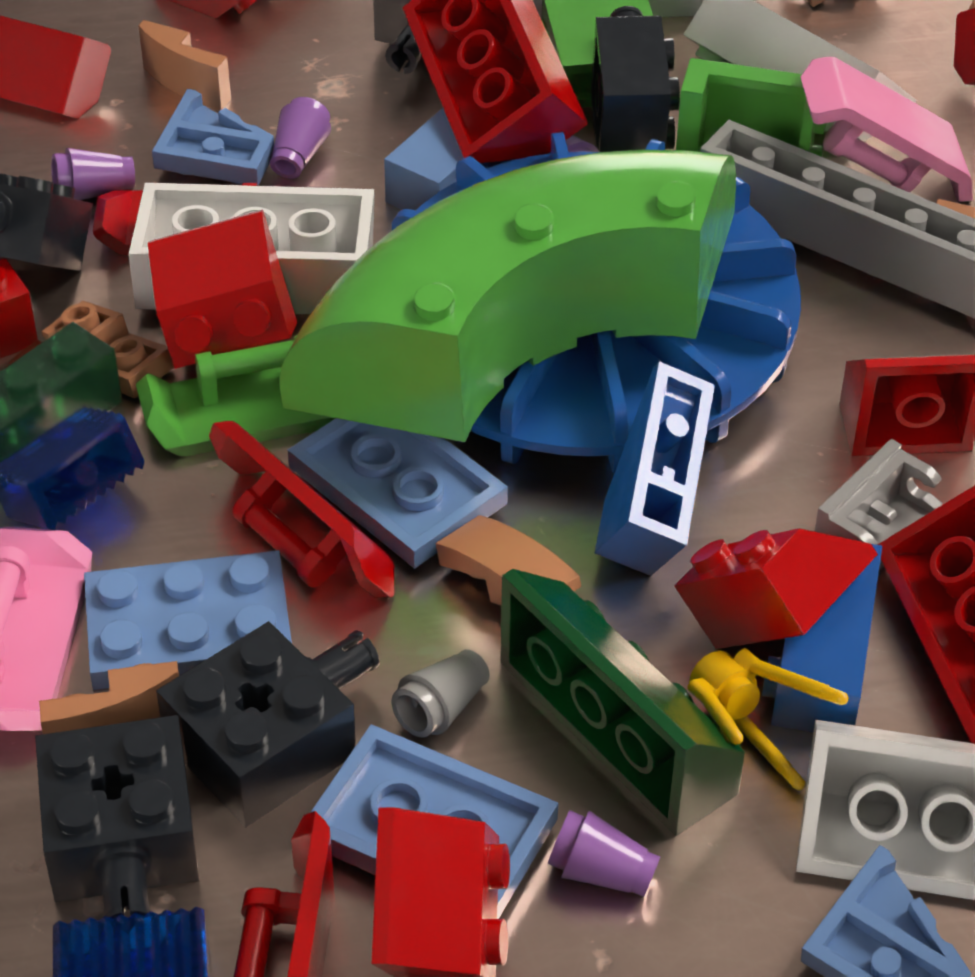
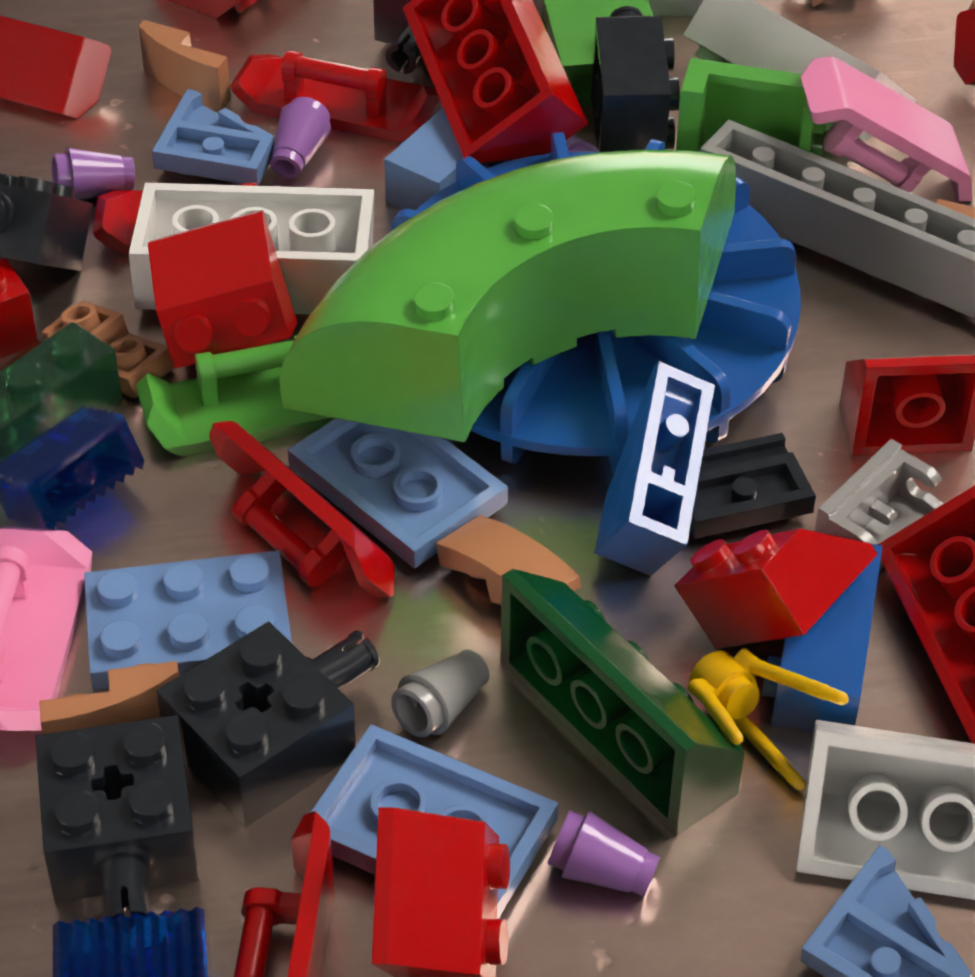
none -> red piece [230,50,440,143]
none -> black plate [690,433,816,539]

